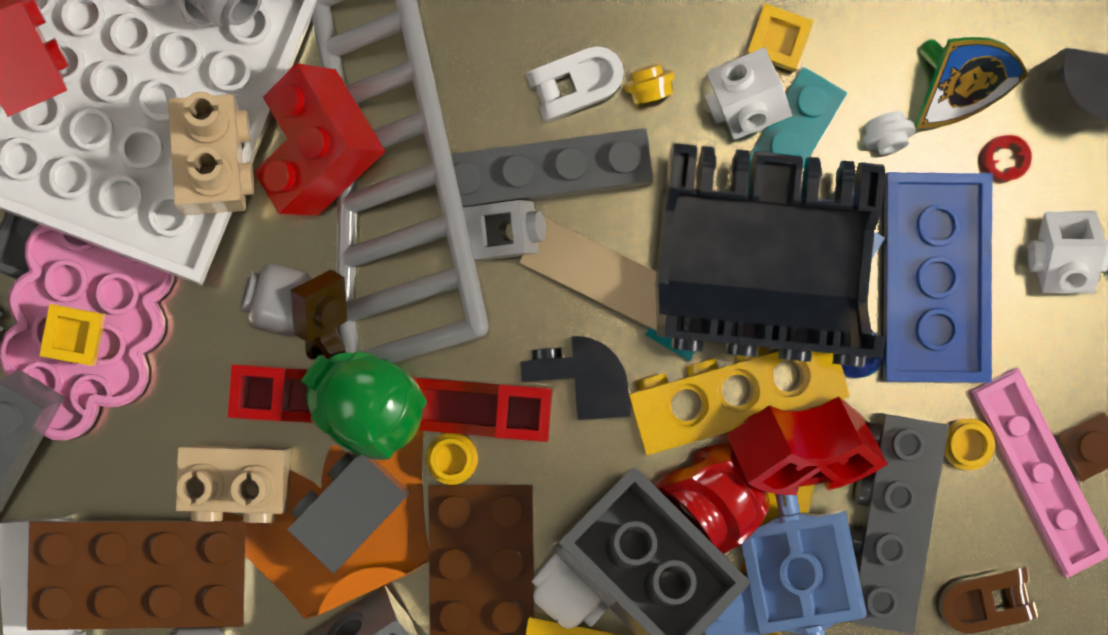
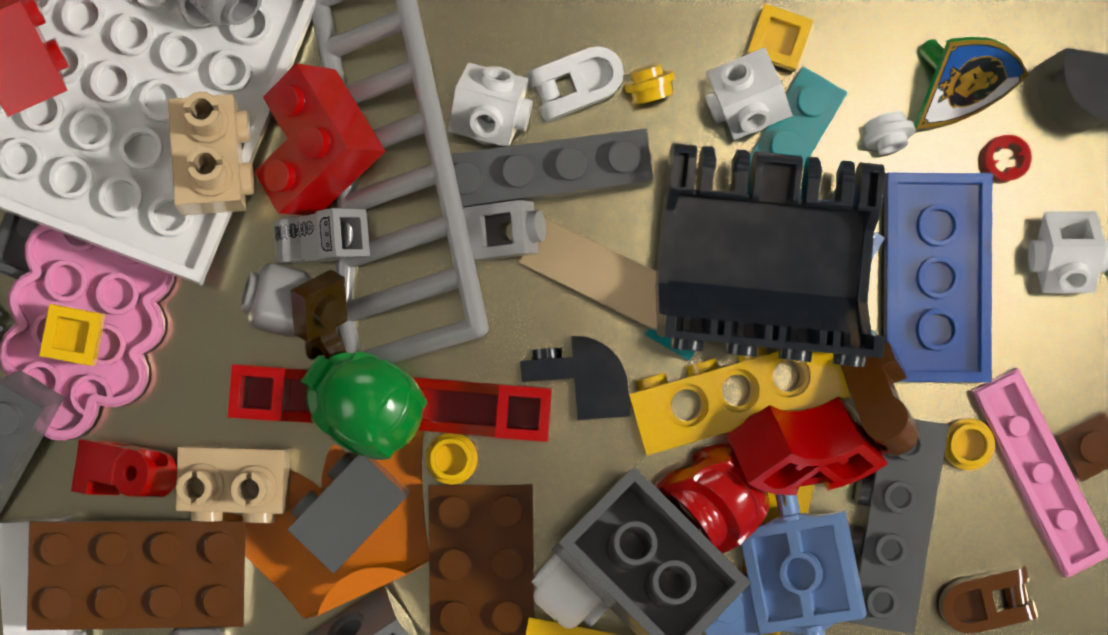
none -> red leg [71,439,177,498]
none -> light grey leg [273,208,370,264]
none -> white brick [448,62,533,147]
none -> reddish brown leg [840,342,919,456]

